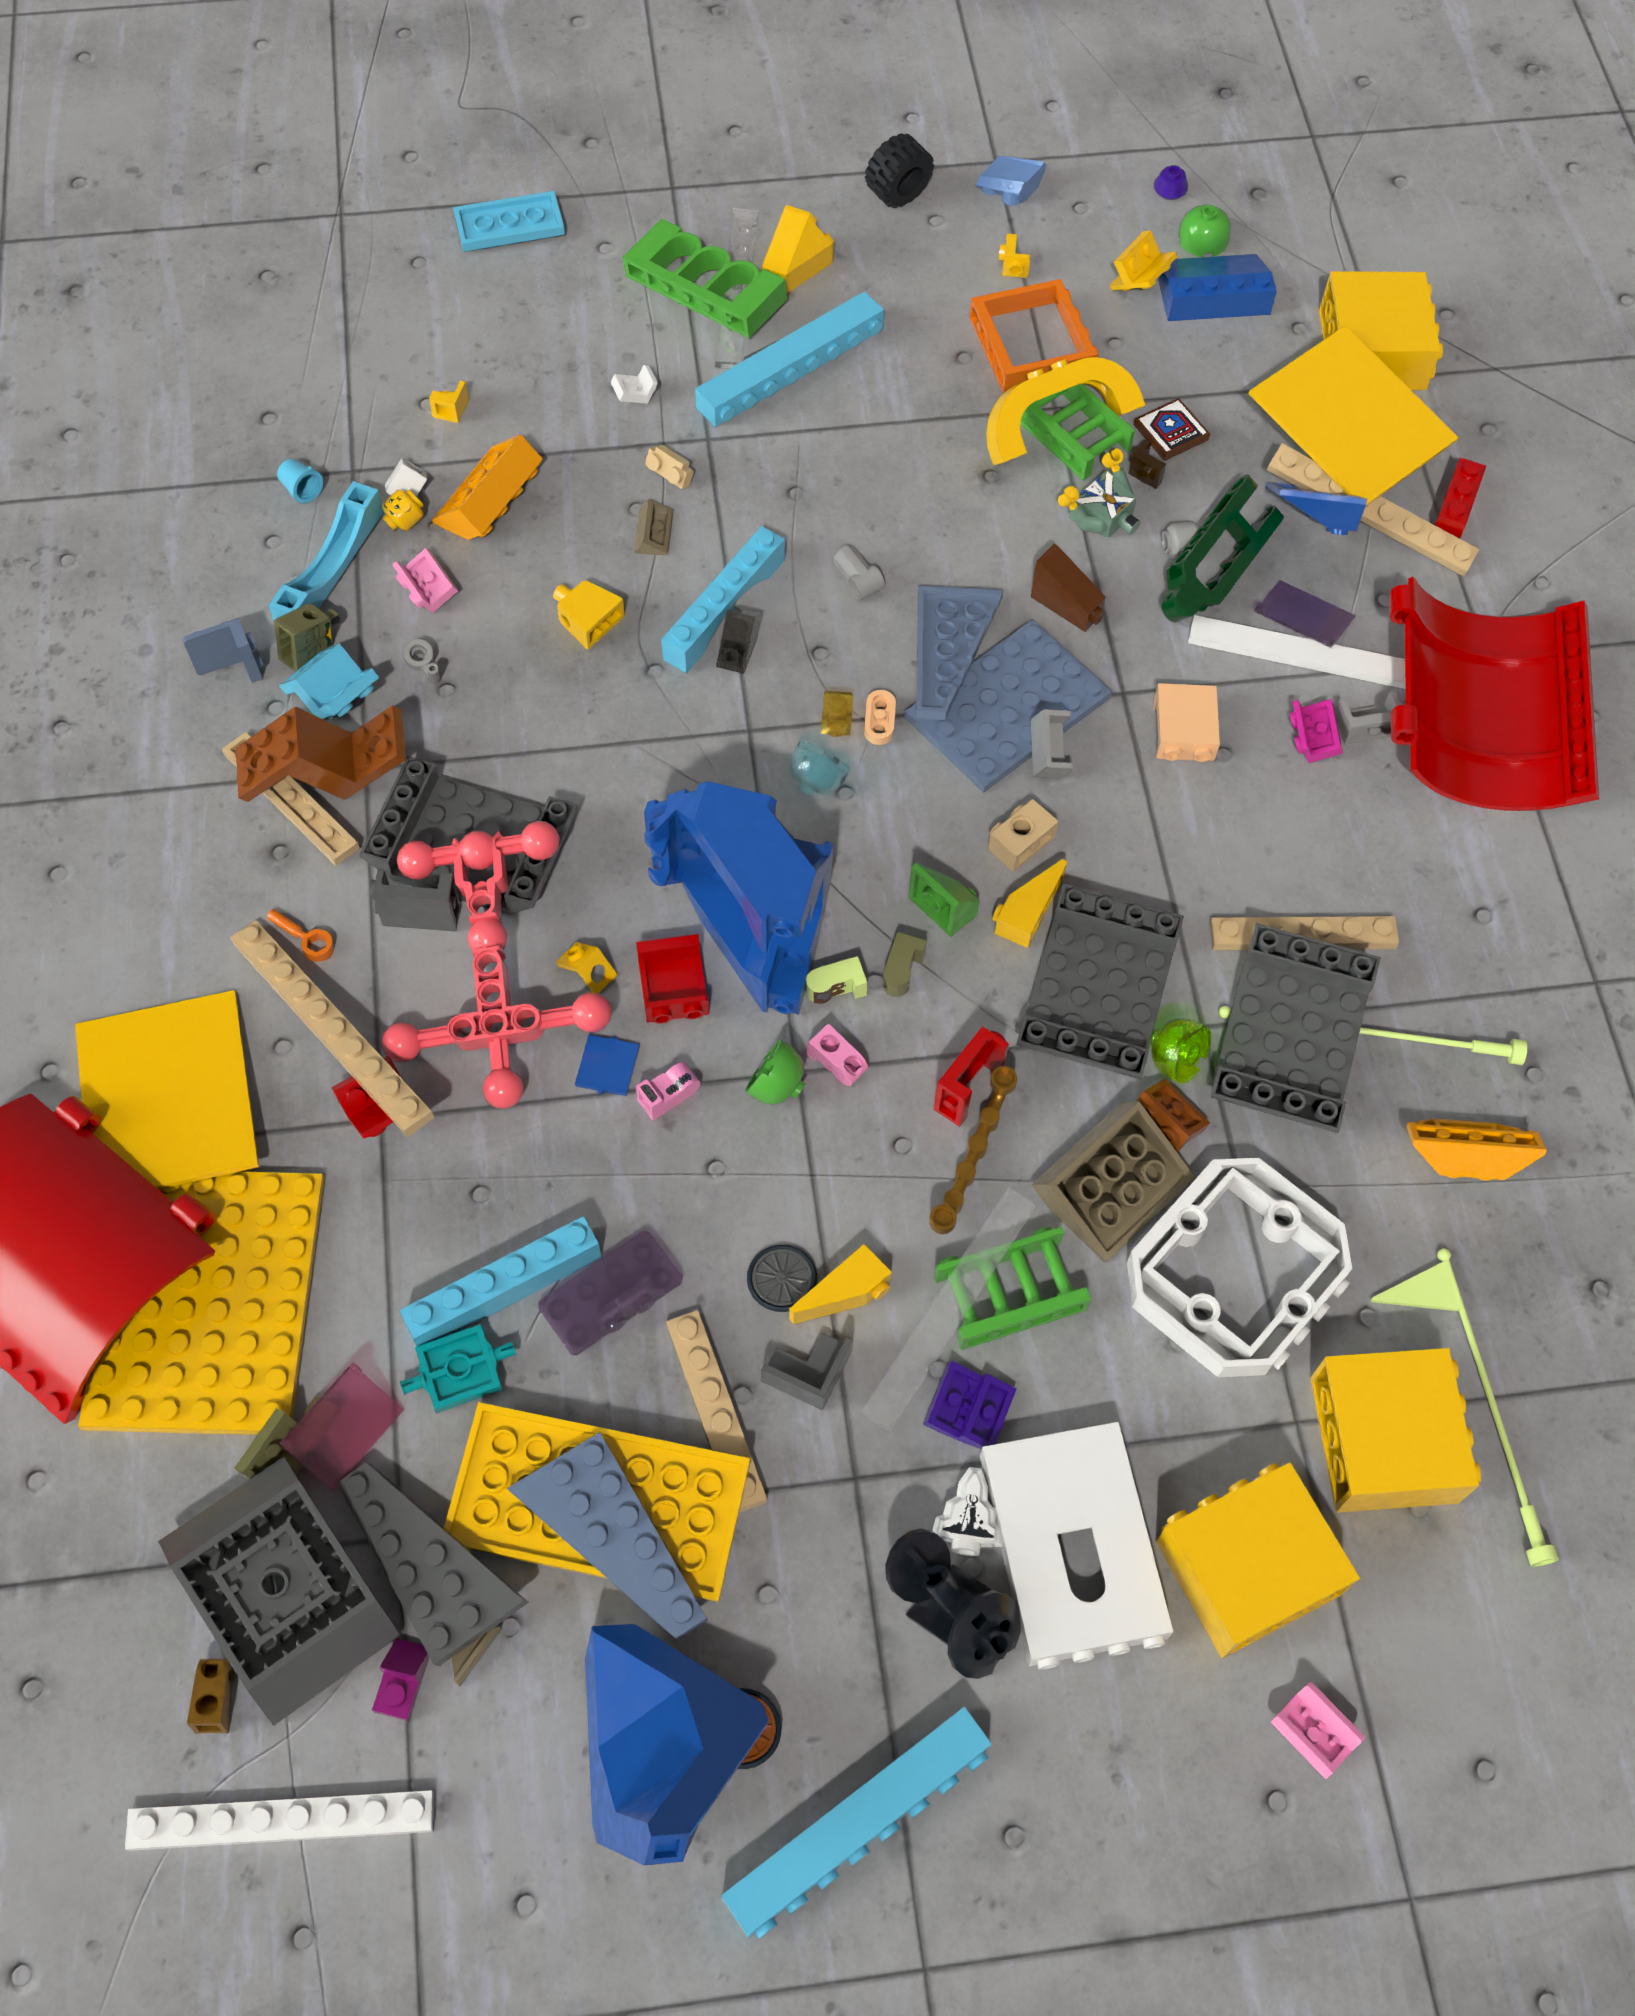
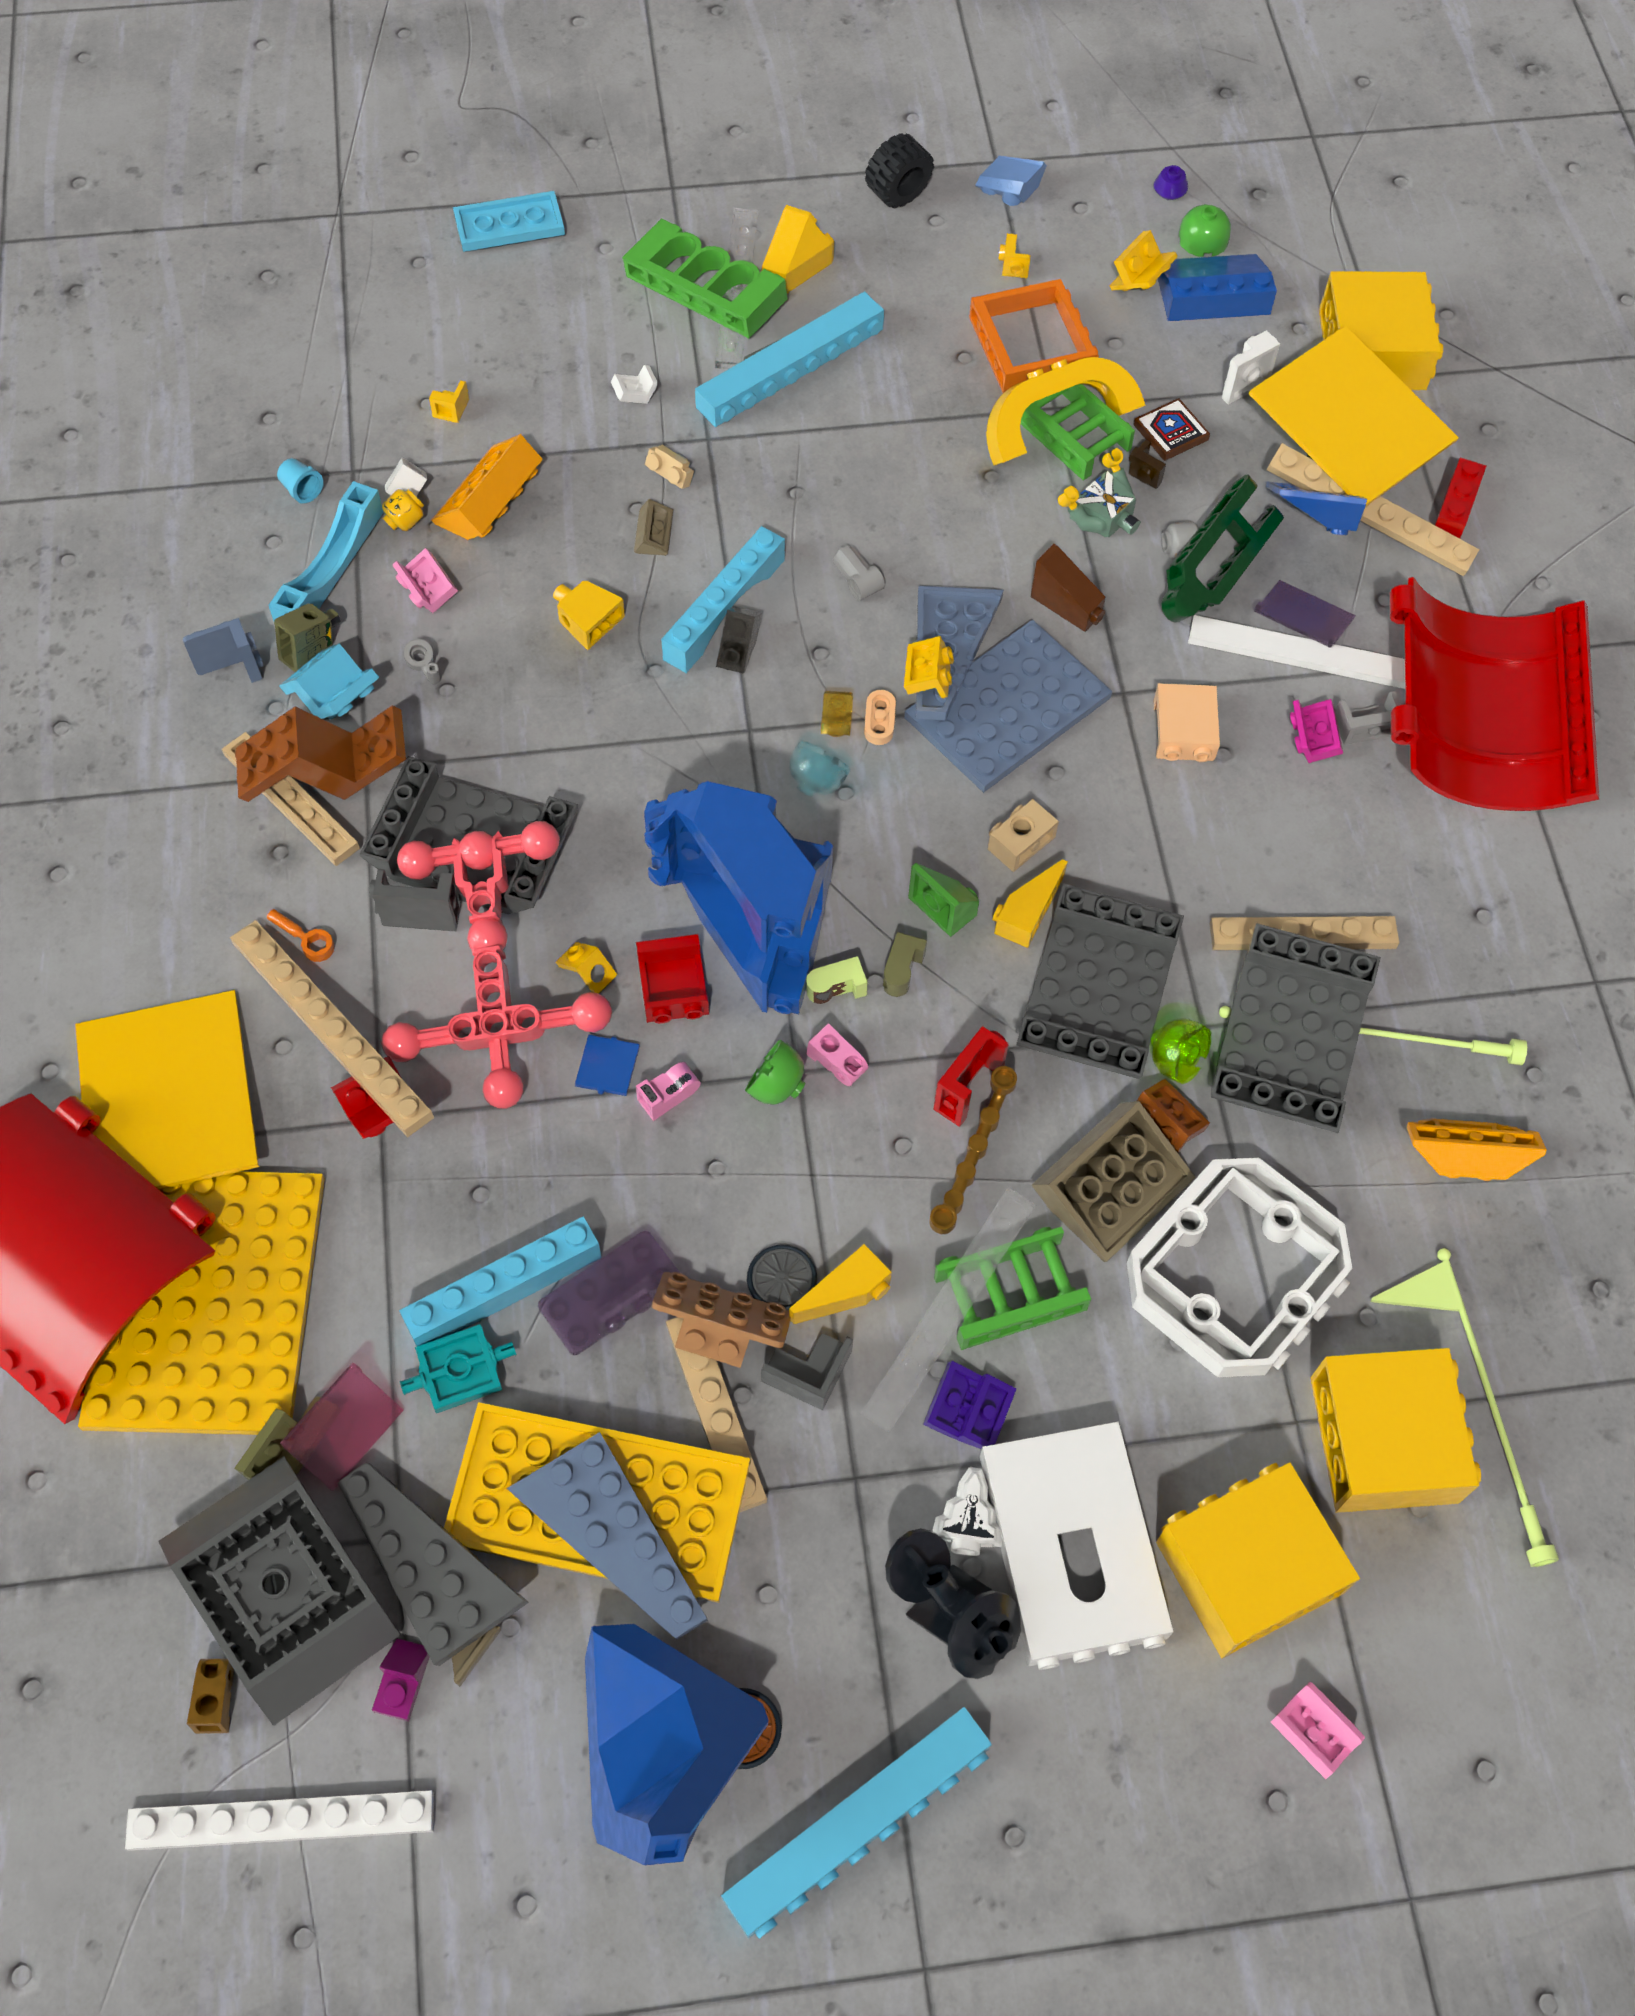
light grey panel [1031,709,1073,778] -> none
none -> medium nougat bracket [651,1272,791,1368]
none -> yellow bracket [904,636,954,698]
none -> white plate [1222,330,1280,405]

